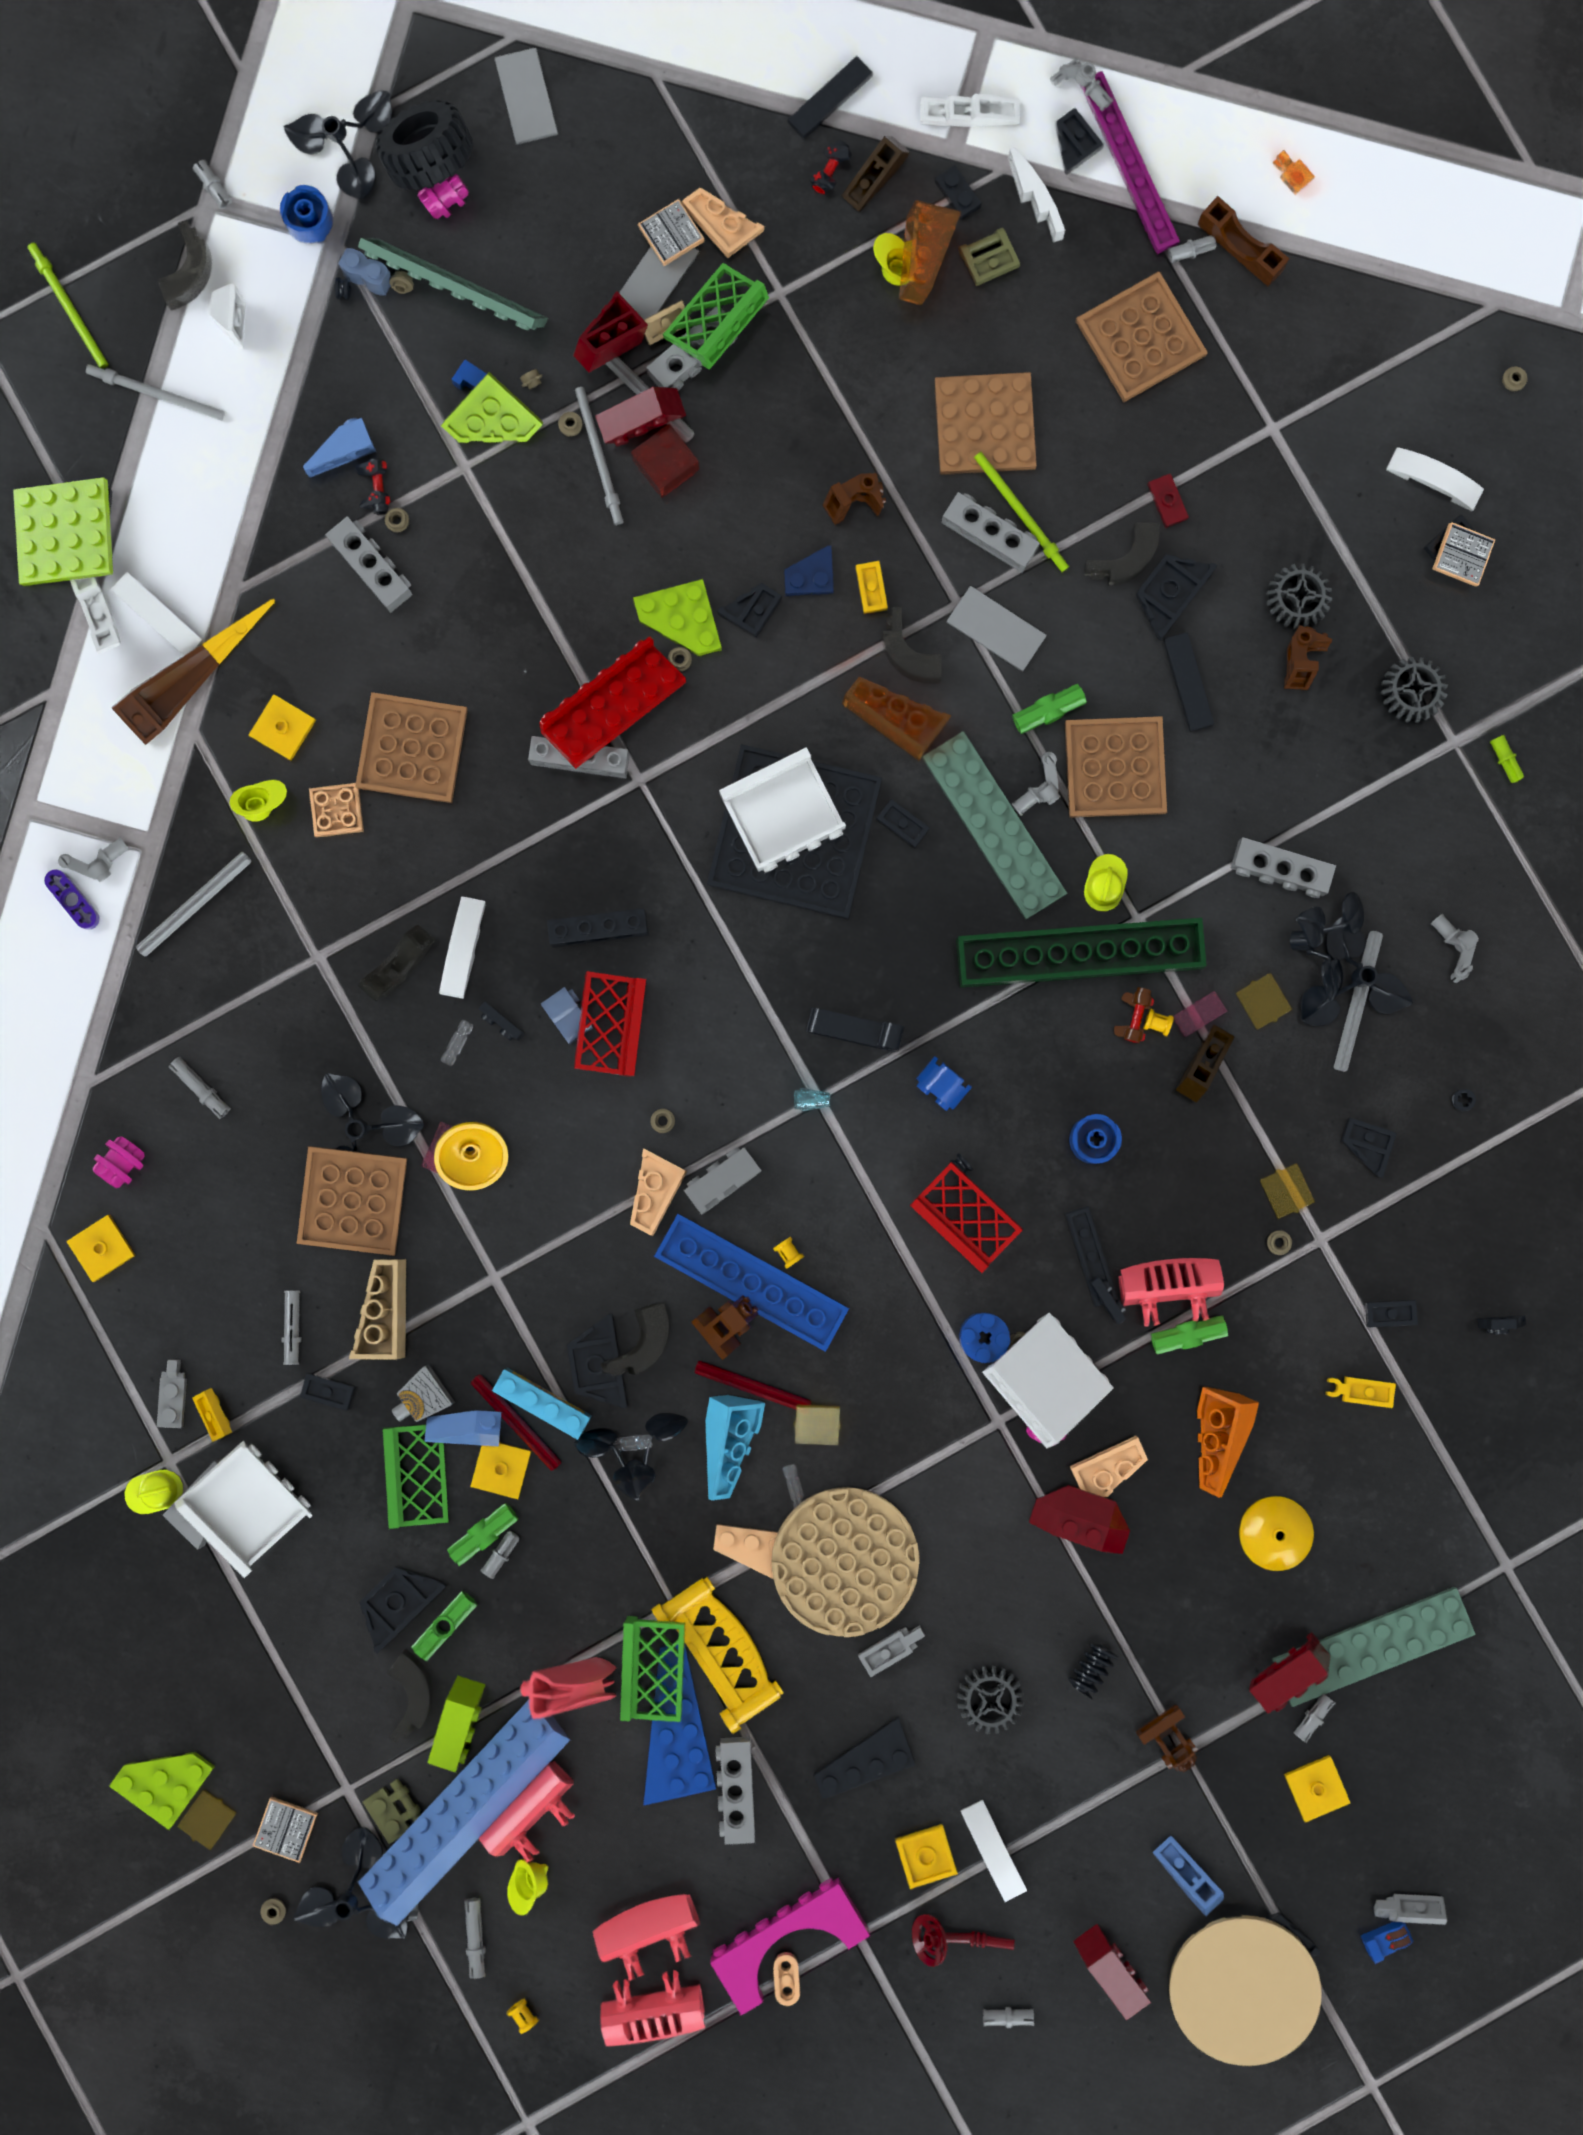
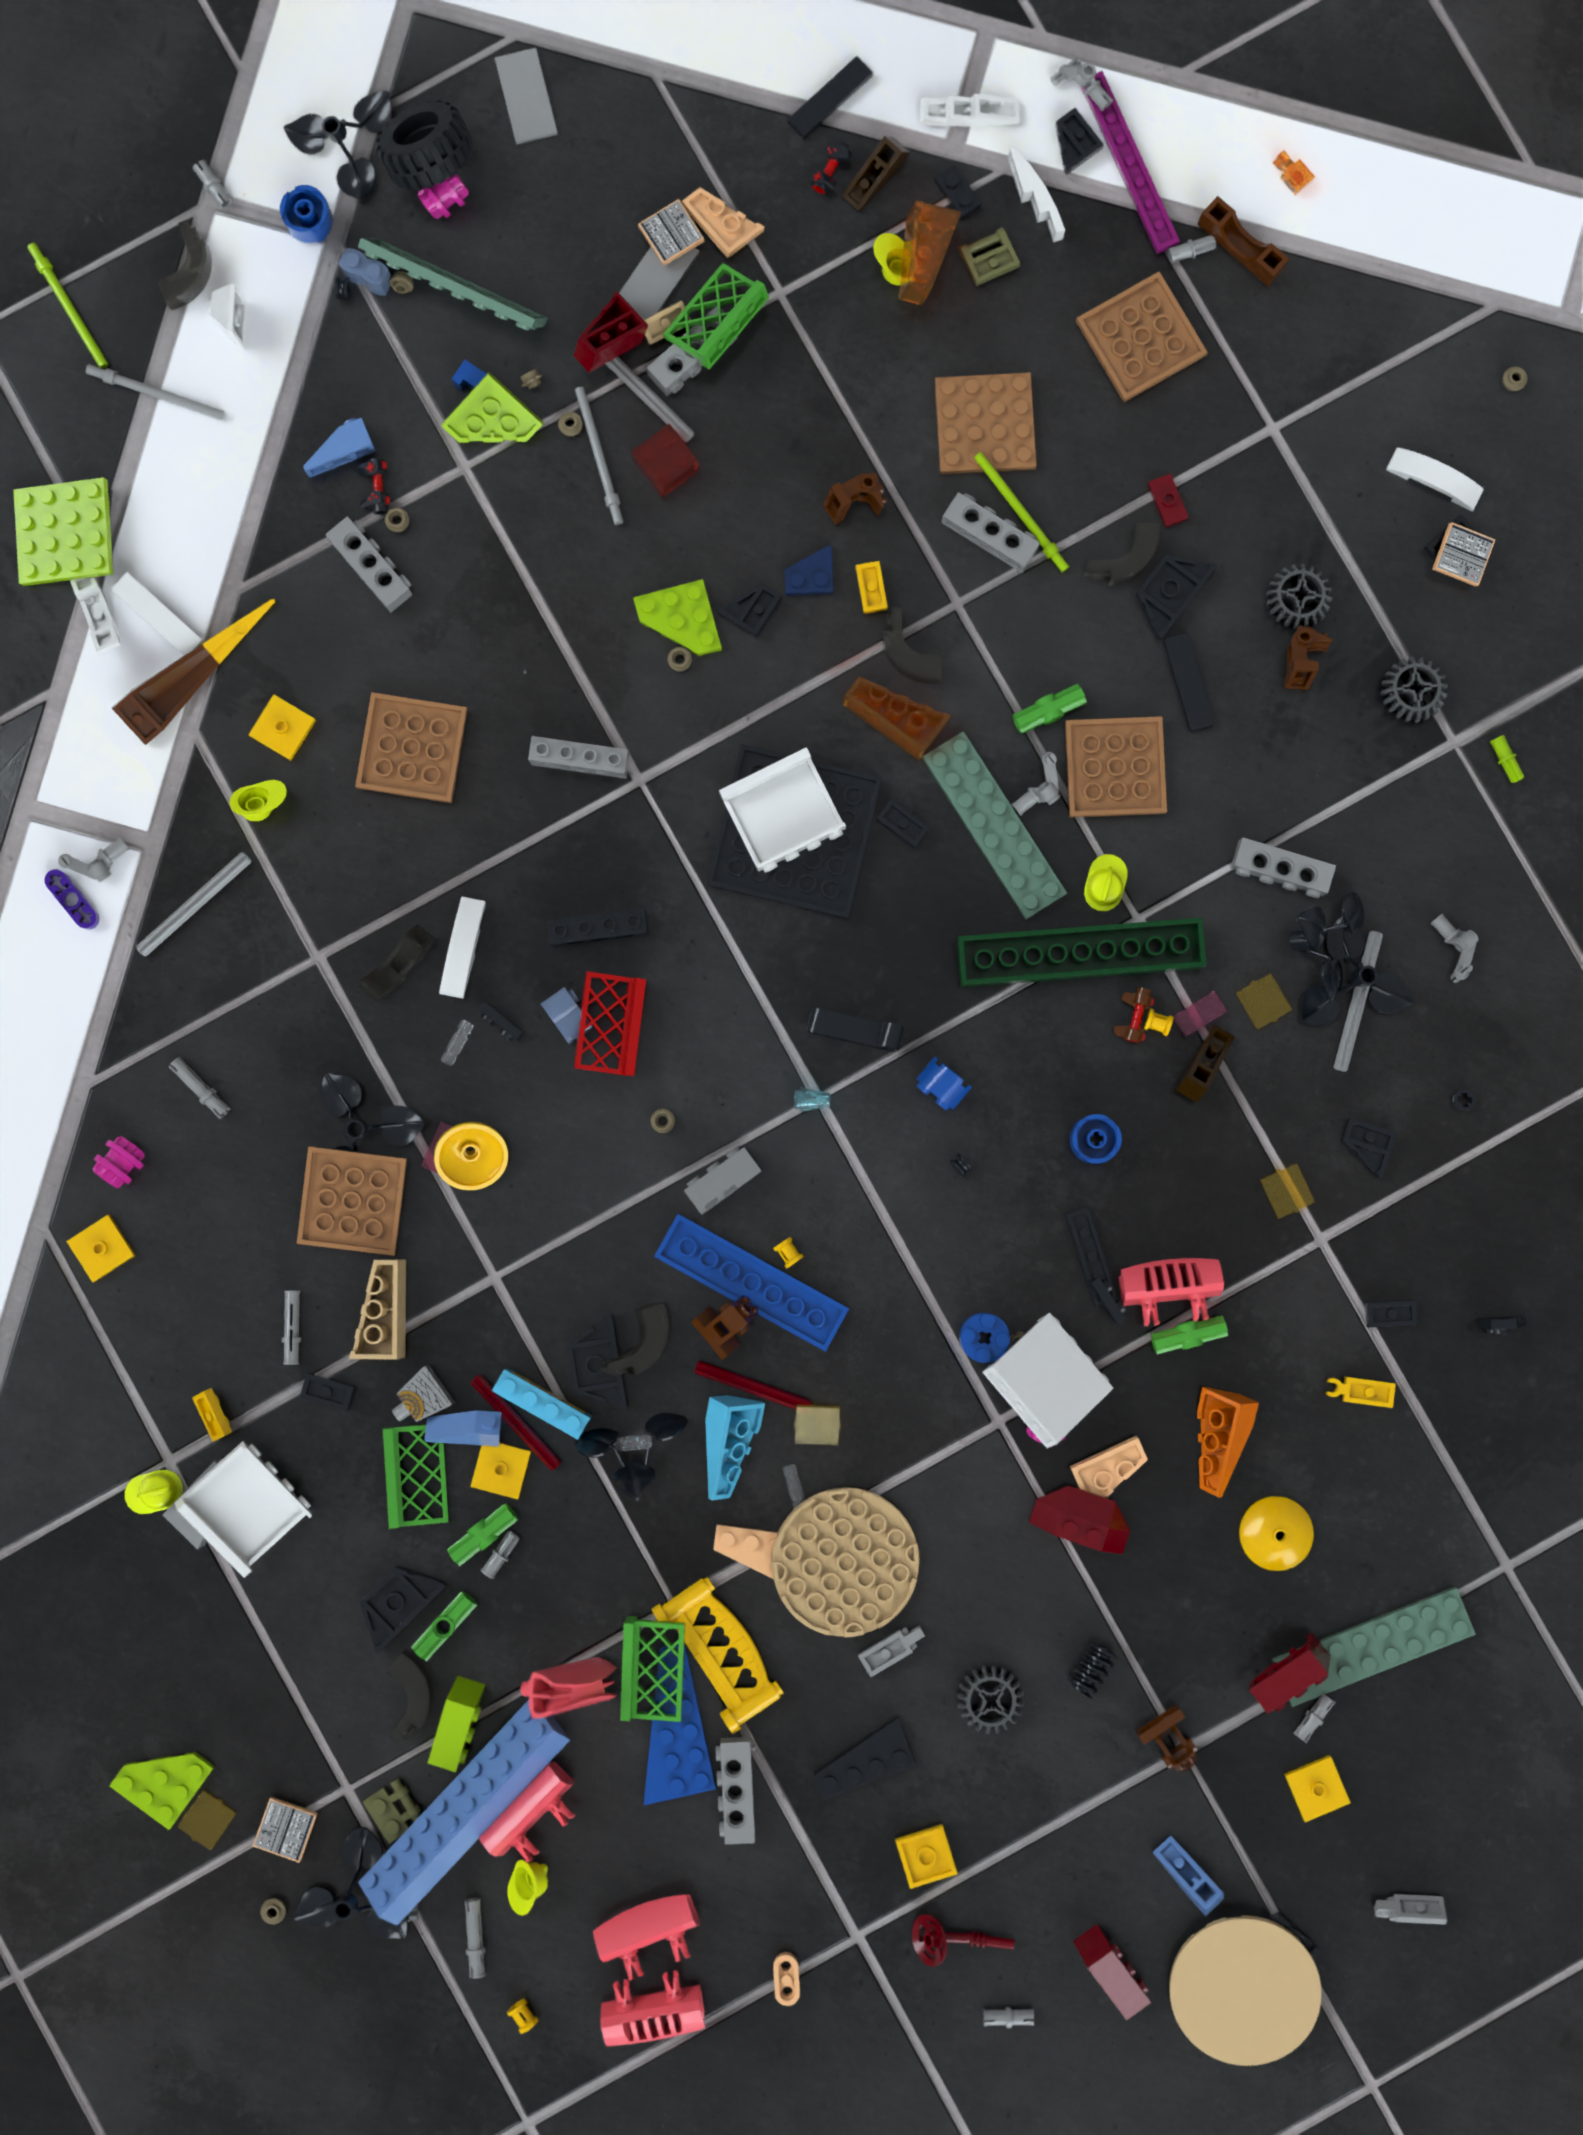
light grey hinge [157,1359,187,1428] -> none
light nougat tile [309,783,364,837] -> none
red bracket [539,636,686,769] -> none
wedge [595,387,687,446] -> none
light nougat wing [630,1148,687,1236] -> none
dark pink arch [710,1878,870,2016] -> none
red fence [910,1162,1023,1273] -> none
light grey piece [947,586,1047,672] -> none
white slope [961,1799,1027,1902] -> none
dark tan plate [1267,1231,1292,1255] -> none
blue leg [1360,1921,1413,1964] -> none

